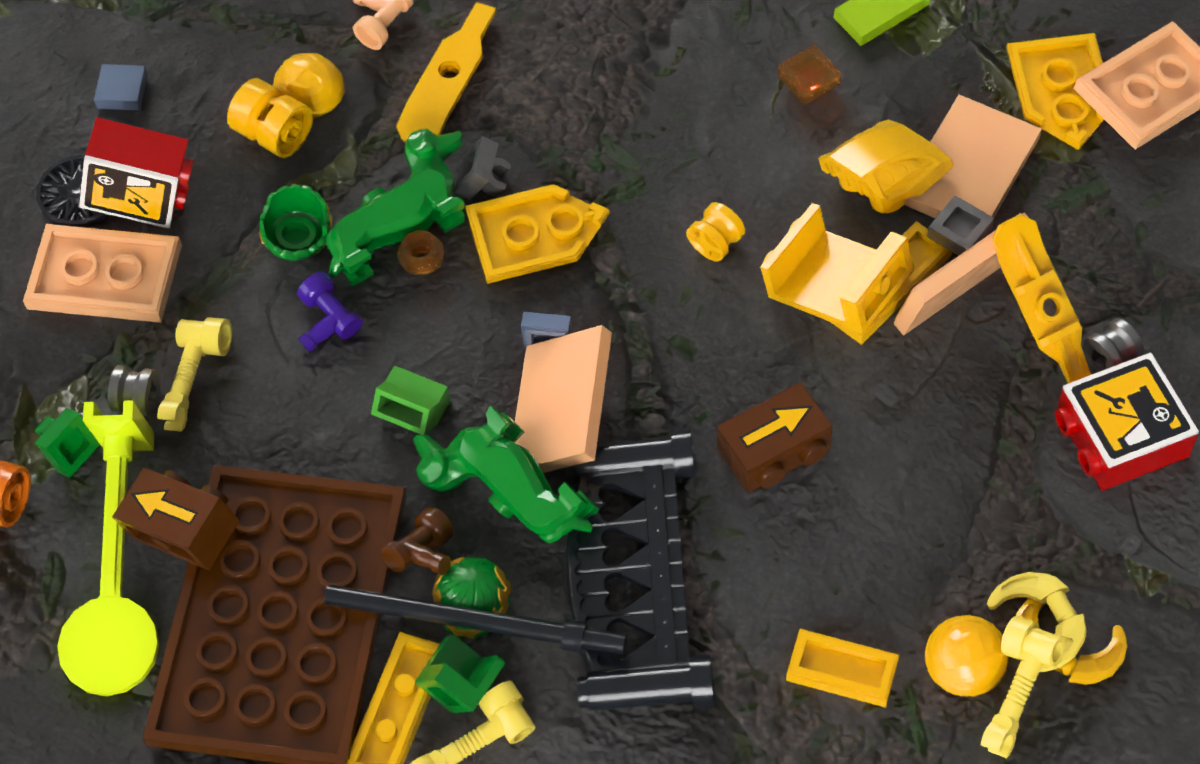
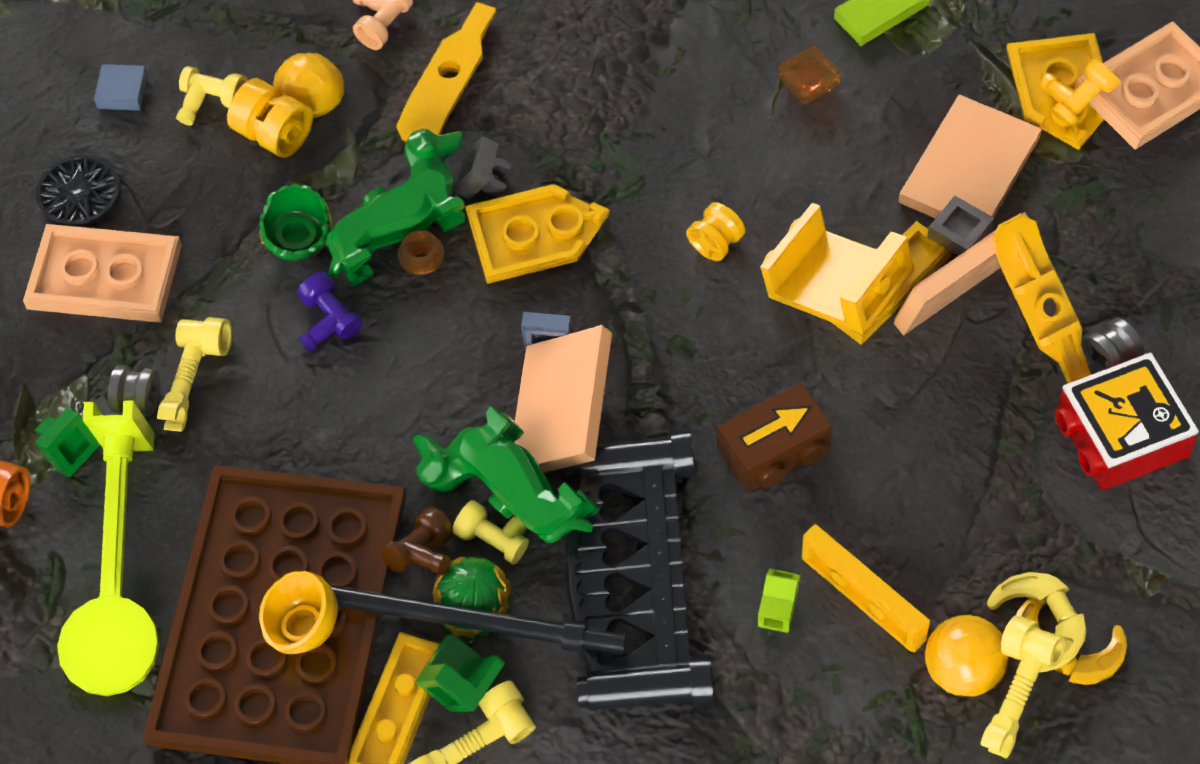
piece [79,117,194,229] -> none
reddish brown brick [112,467,240,571] -> none
bright green piece [371,365,450,435] -> none
yellow tile [786,629,899,708] -> none
yellow slope [818,119,954,213] -> none
none -> light yellow piece [176,66,248,125]
none -> yellow piece [259,571,338,654]
none -> light yellow piece [453,500,529,565]
none -> lime piece [758,569,801,633]
none -> yellow tile [802,524,930,653]
none -> yellow piece [1040,58,1121,127]

